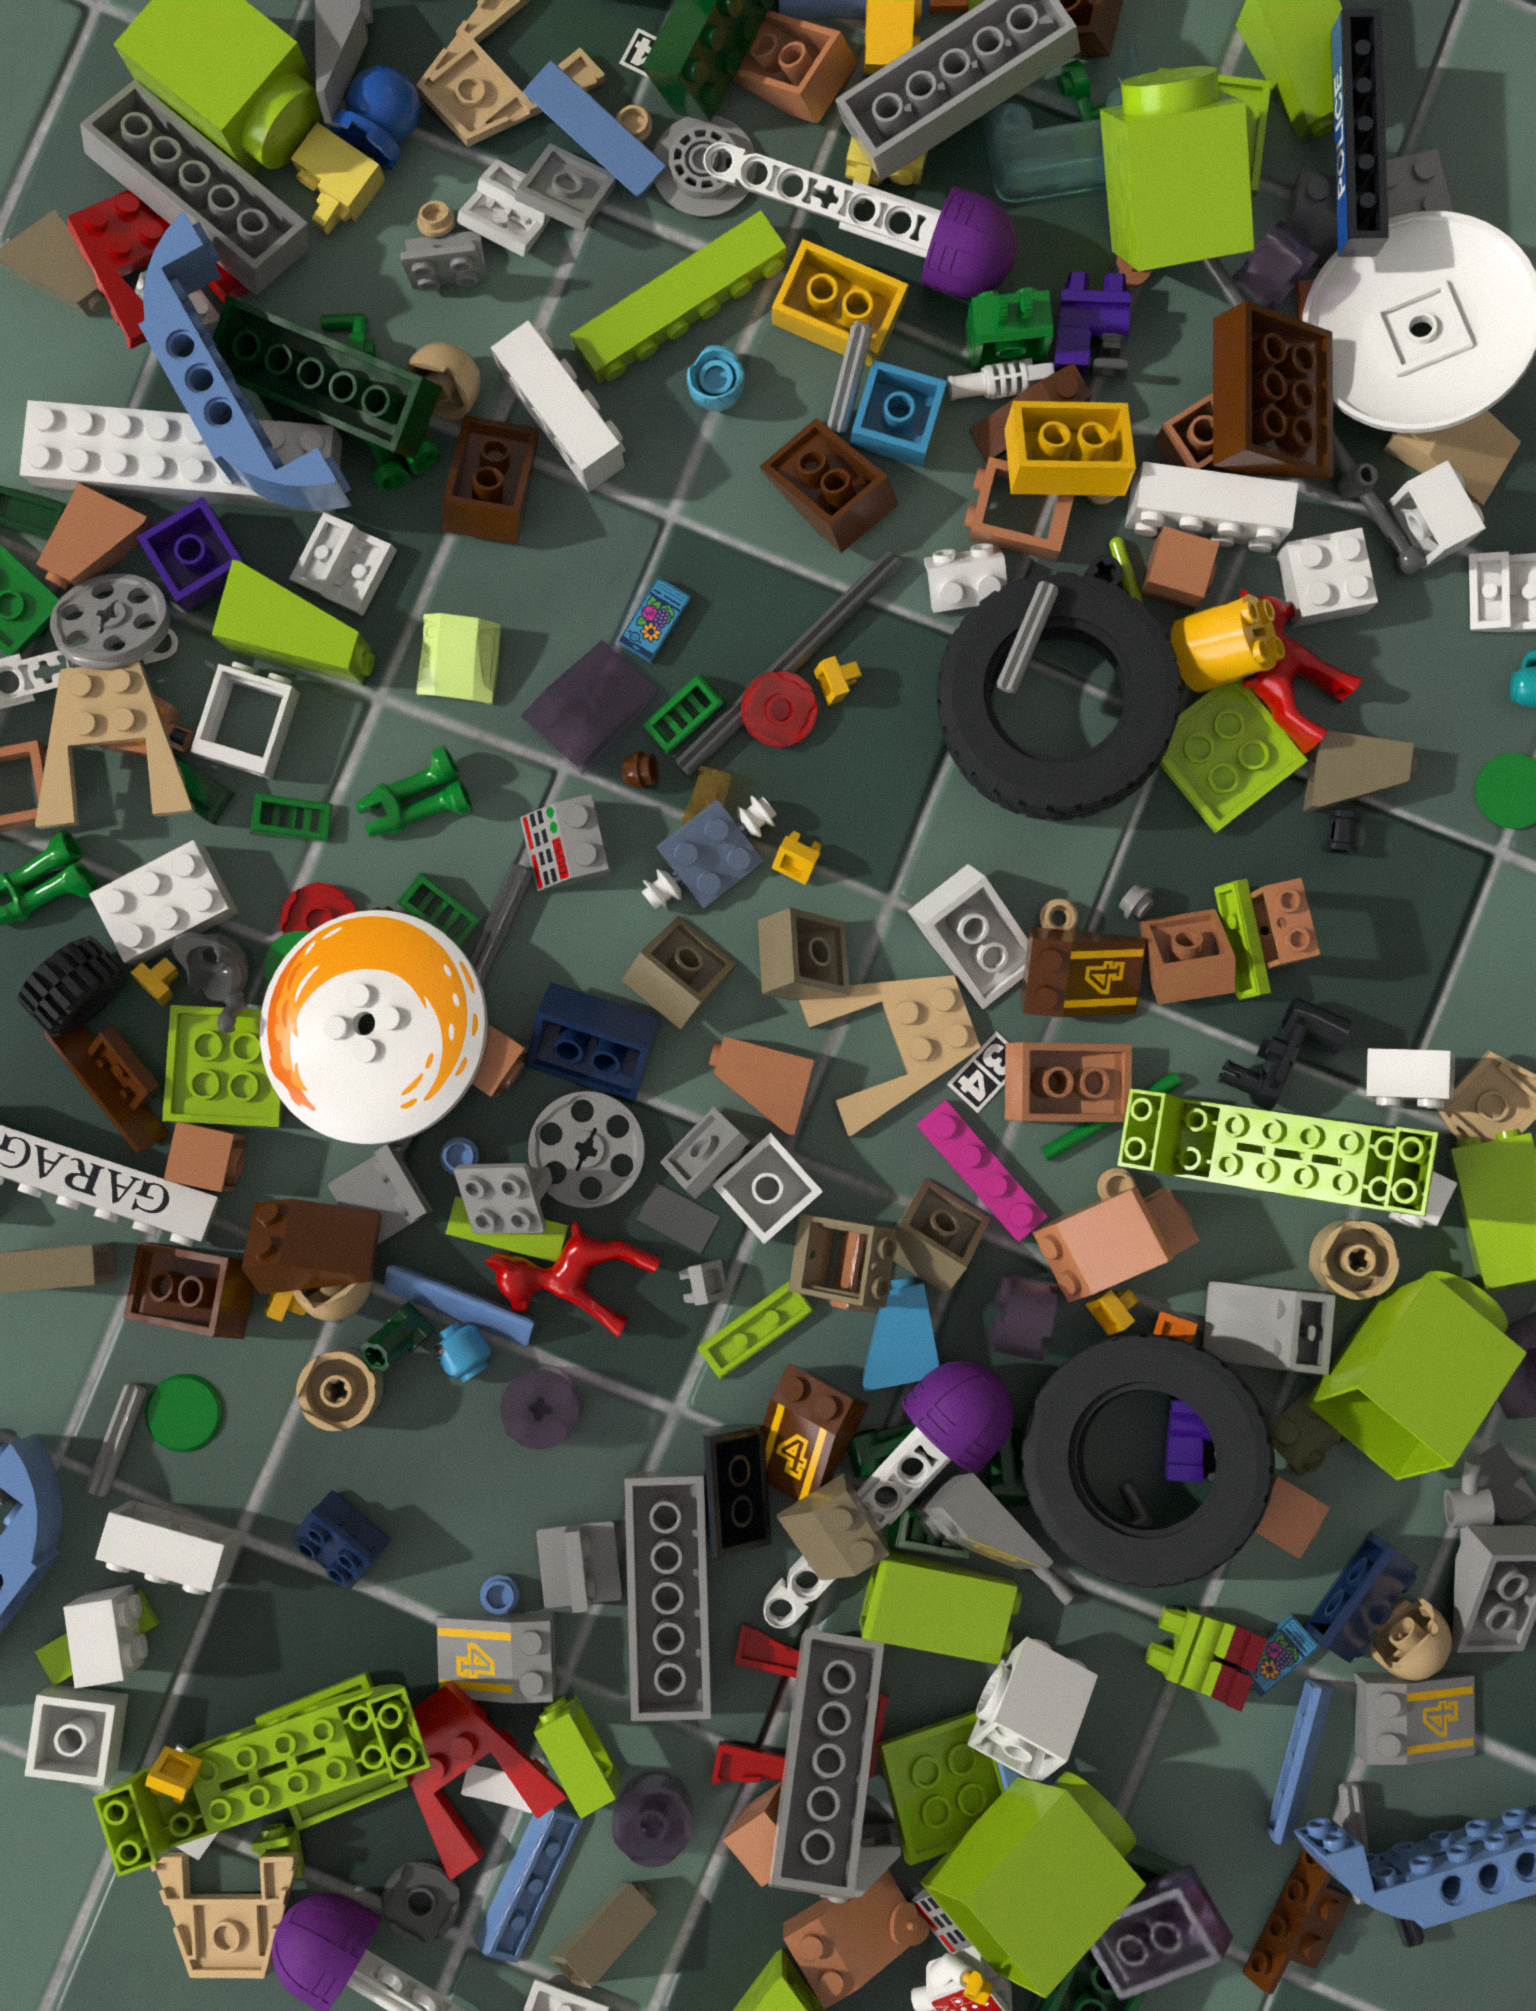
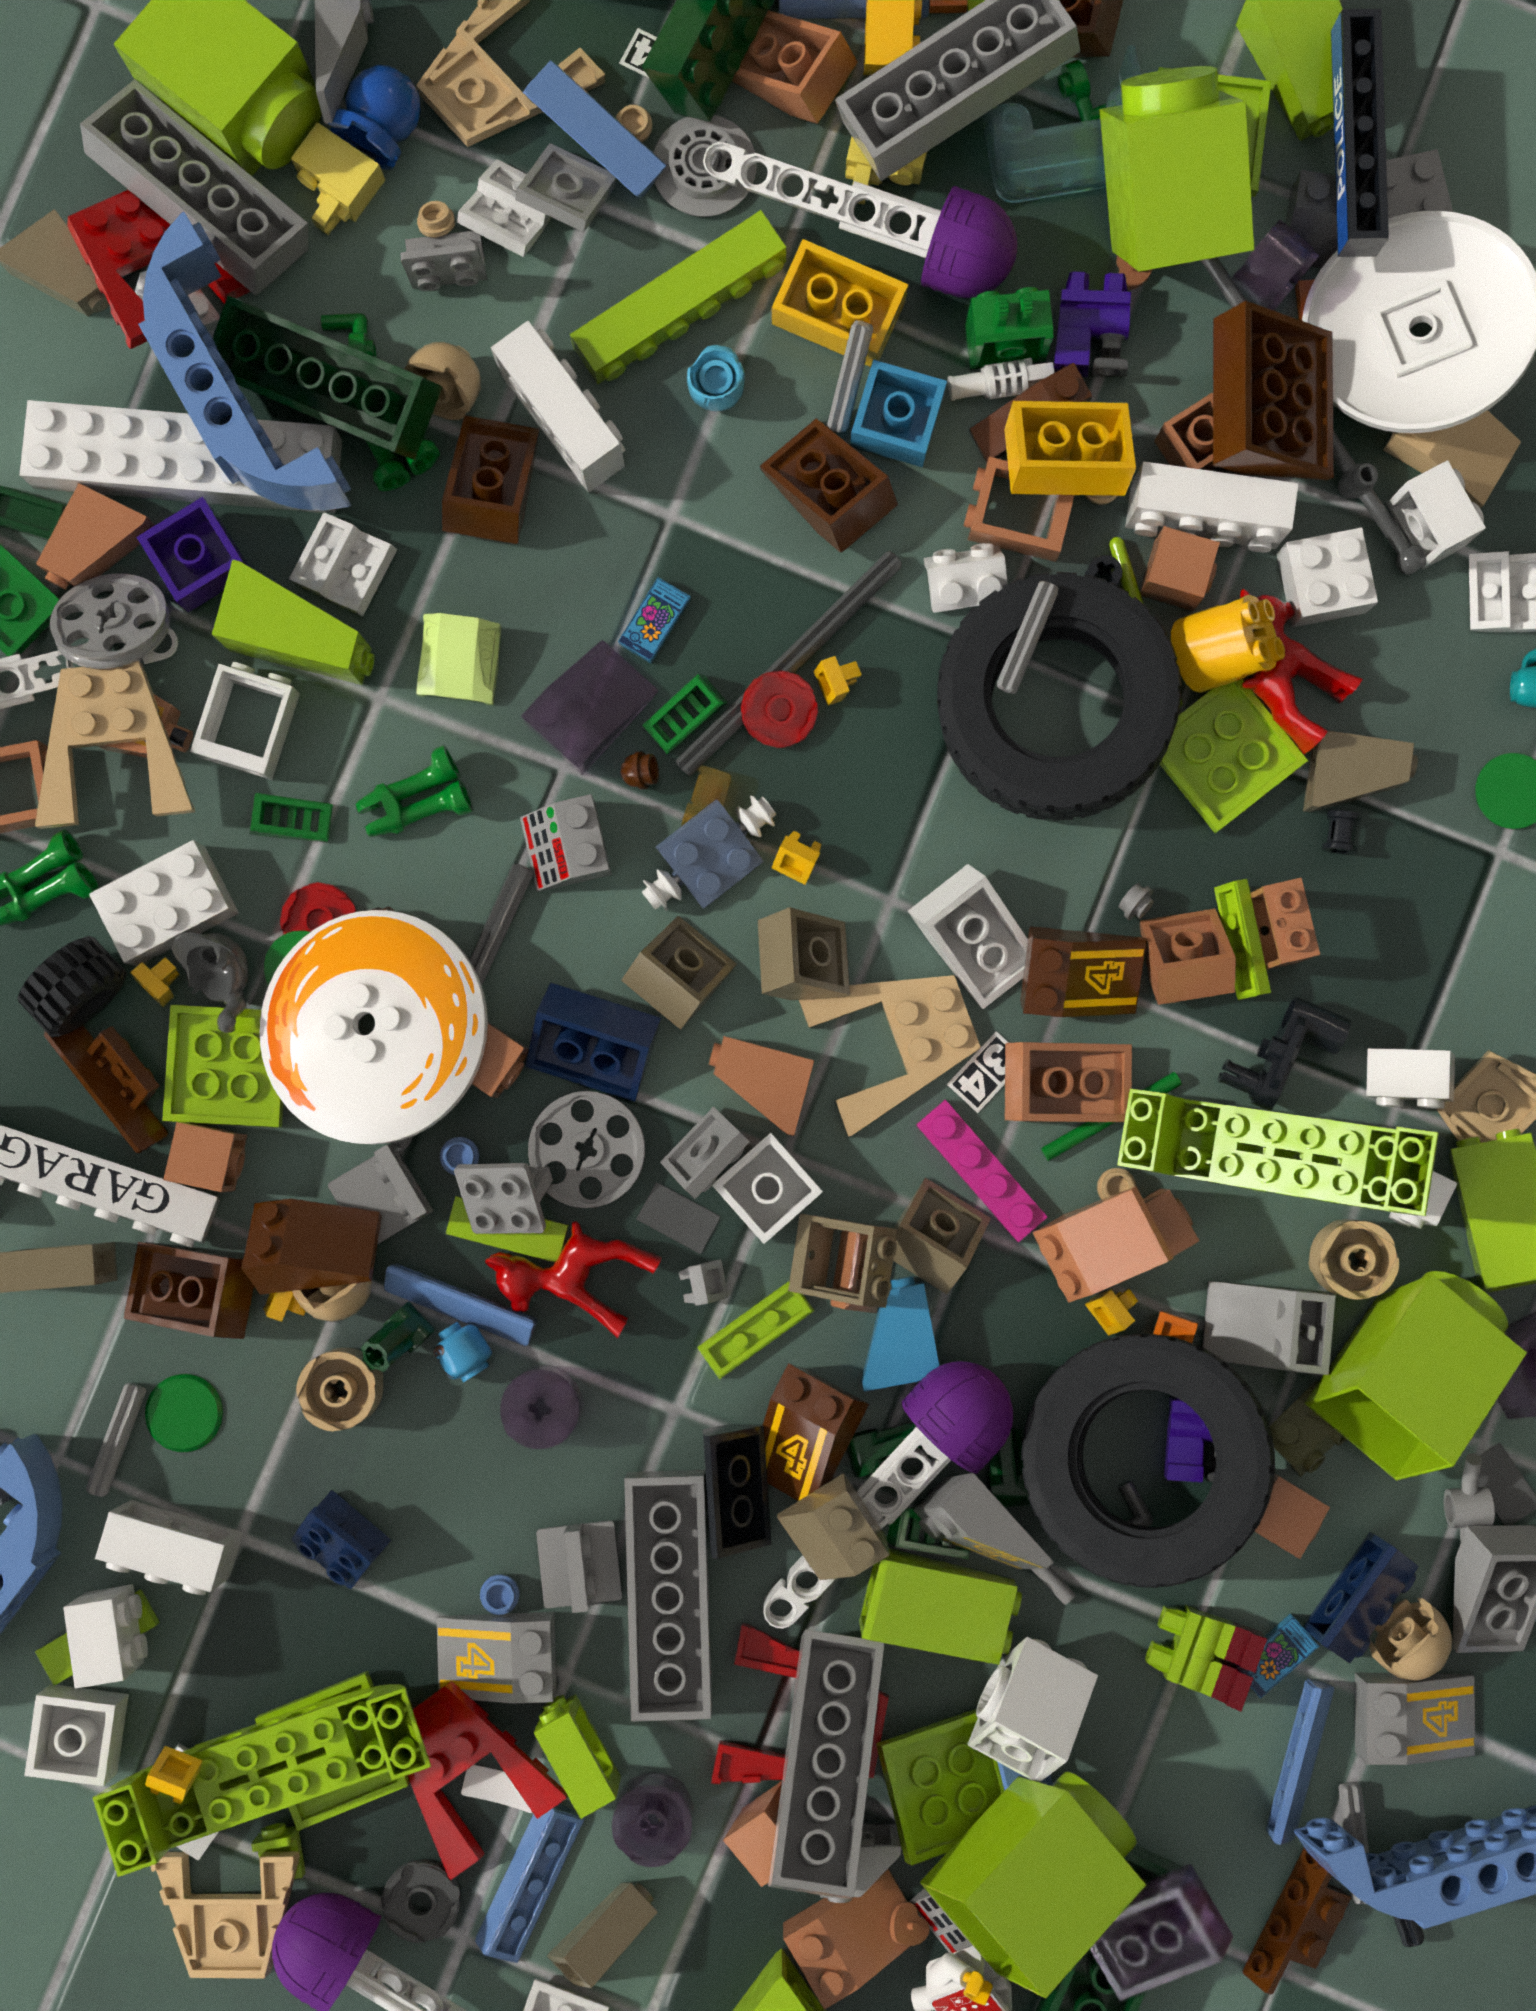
dark green tile [147,754,235,825] -> none
green slope [395,872,482,947] -> none
clear purple brick [987,1274,1057,1361] -> none
tan plate [1039,899,1078,931] -> none

